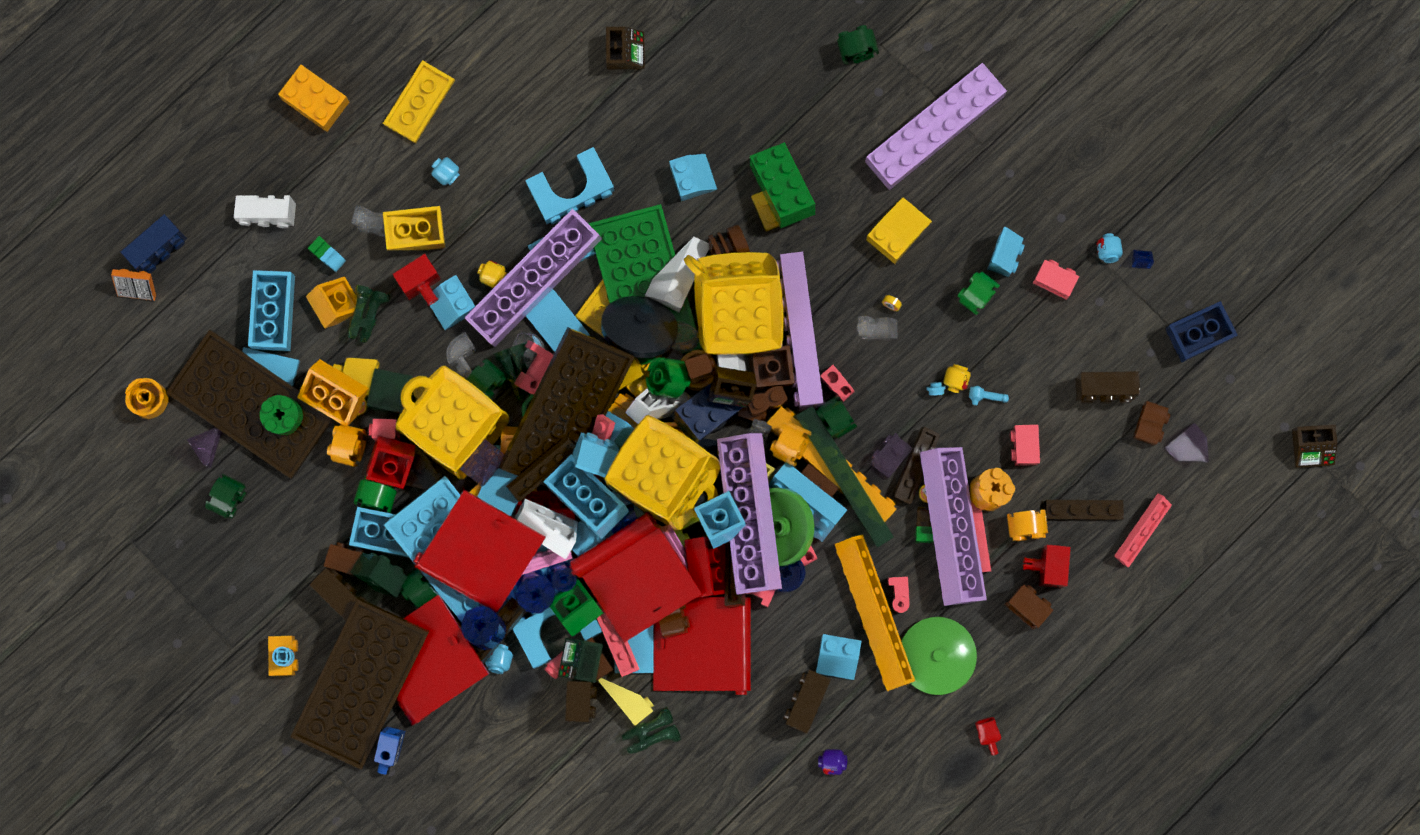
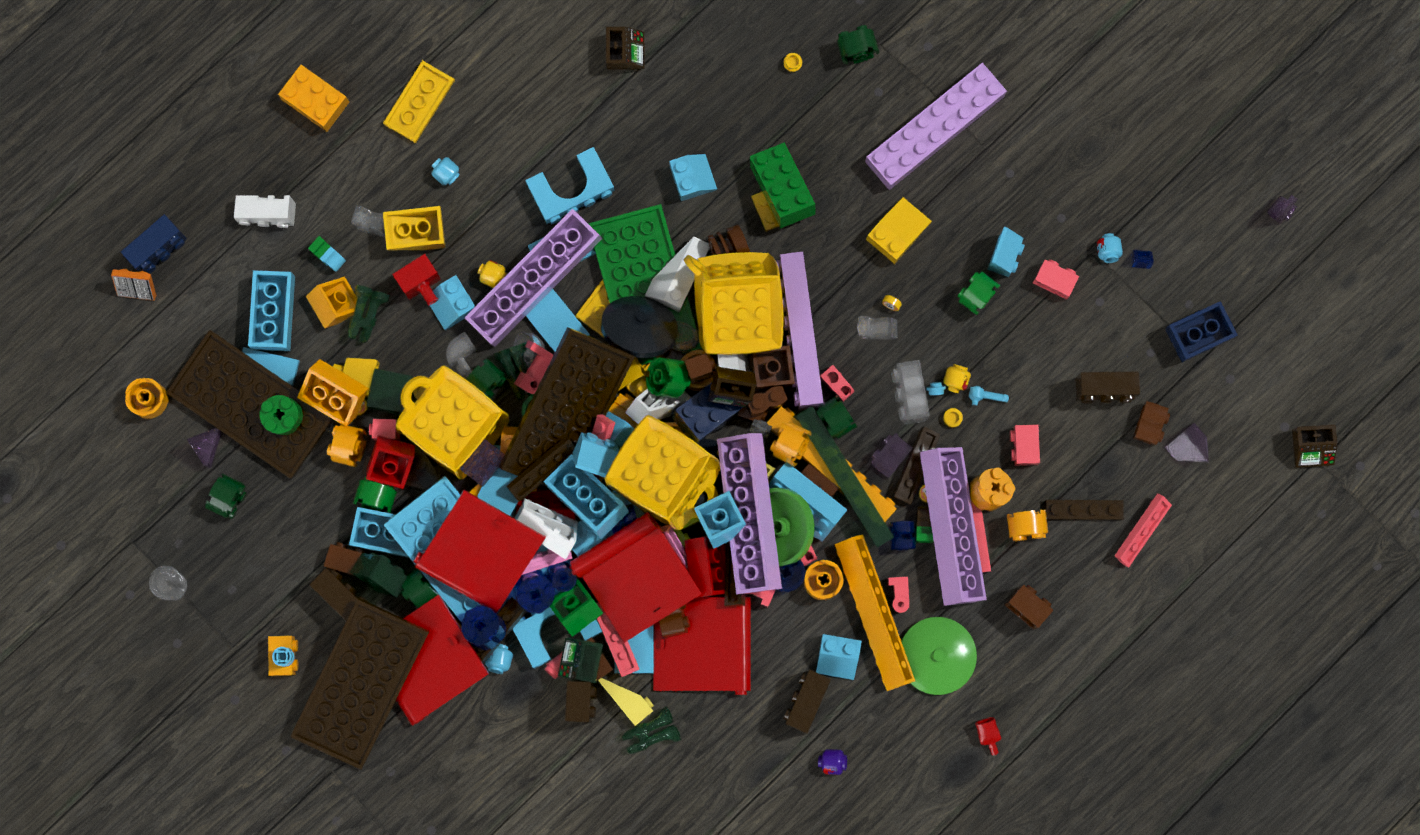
blue torso [374,726,406,775] -> none
red brick [1023,545,1071,588] -> none
none -> clear hat [149,565,187,601]
none -> yellow plate [784,53,802,72]
none -> light orange brick [804,560,844,600]
none -> clear blue wheel [889,521,916,550]
none -> clear brick [891,360,930,425]
none -> yellow tile [943,408,963,428]
none -> clear purple plate [1267,195,1298,224]

